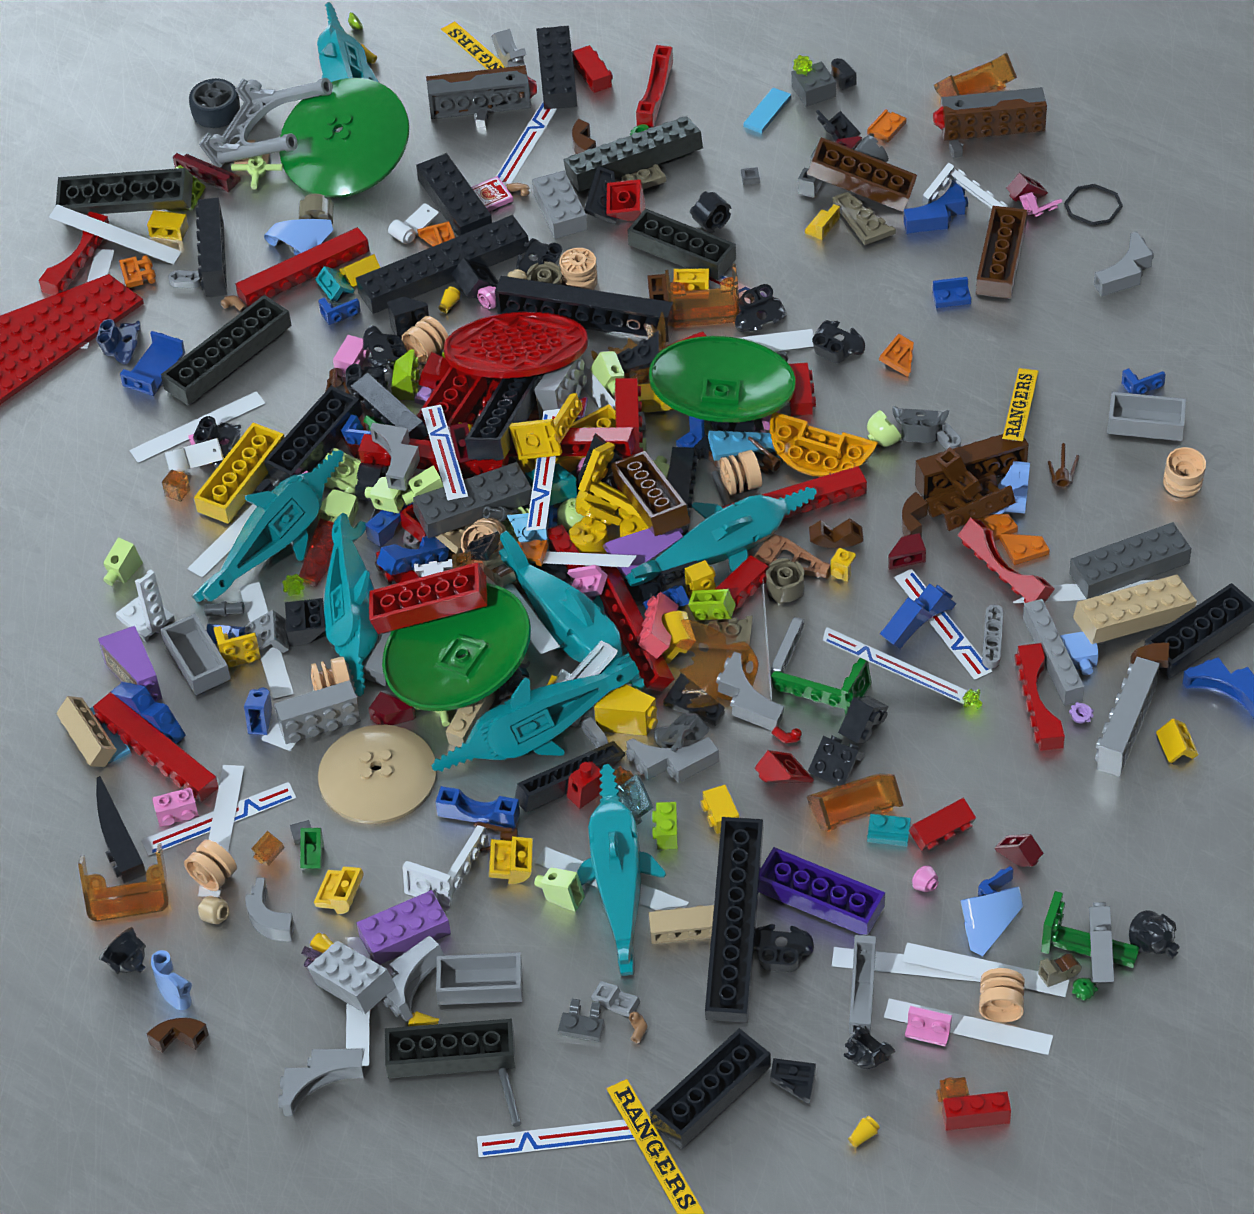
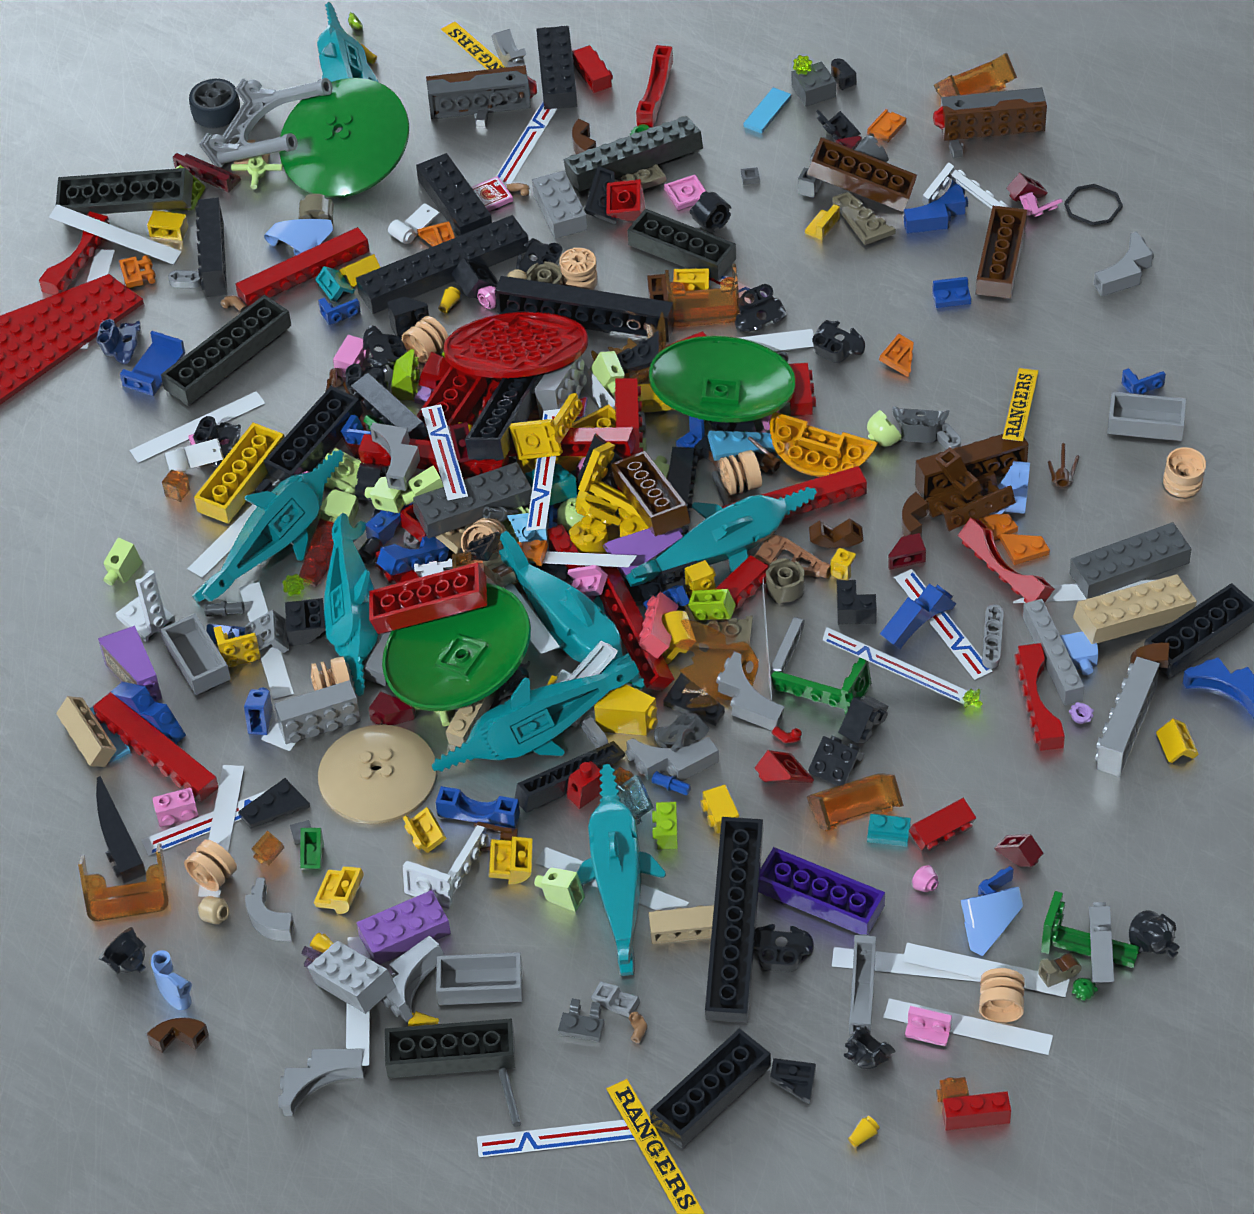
none -> black wing [238,778,310,828]
none -> black brick [358,537,383,564]
none -> yellow bracket [403,807,447,853]
none -> blue axle [652,771,691,795]
none -> bright pink tile [664,175,706,210]
none -> black brick [837,580,877,625]

